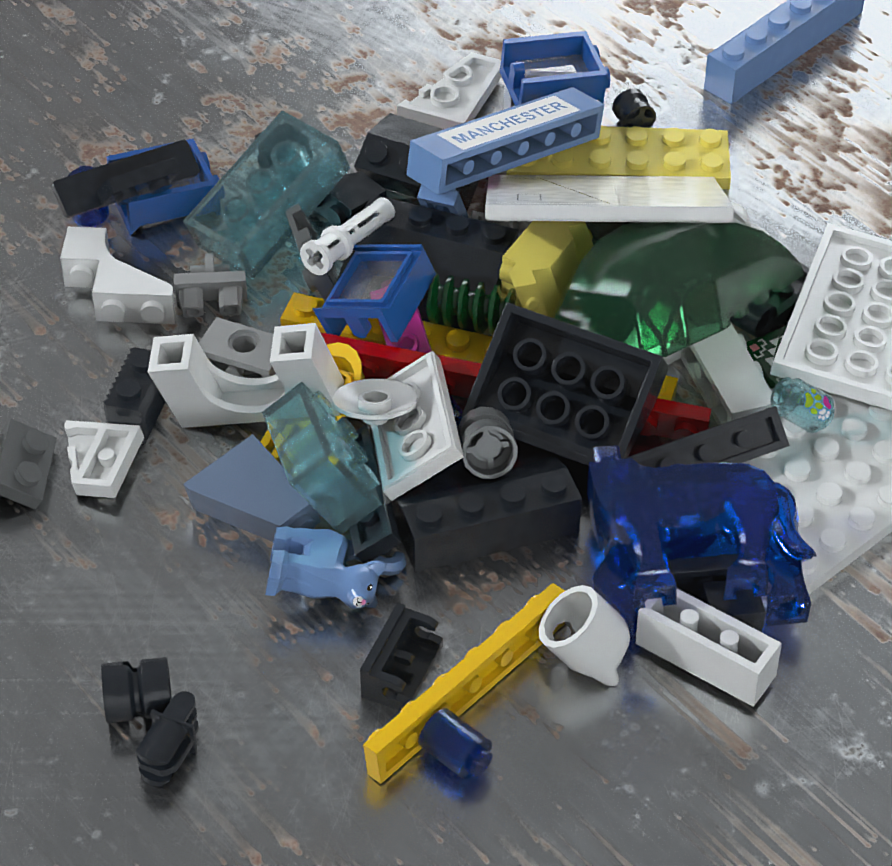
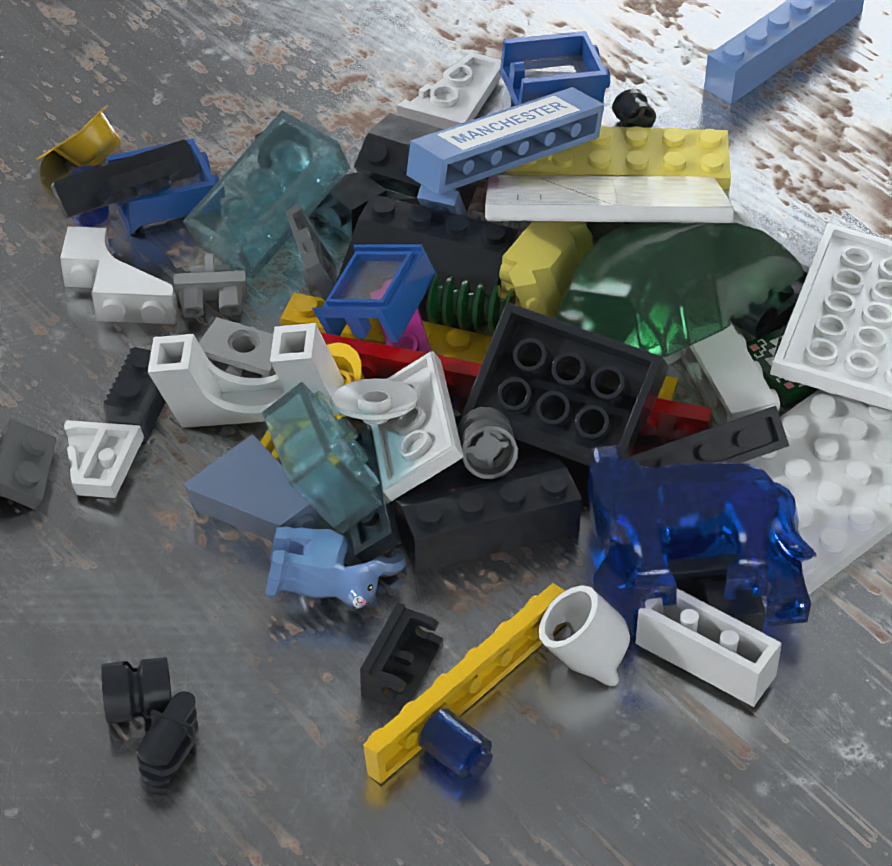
white pin [300,197,395,275] -> none
clear light blue brick [770,377,835,433] -> none
none -> yellow piece [36,105,121,167]

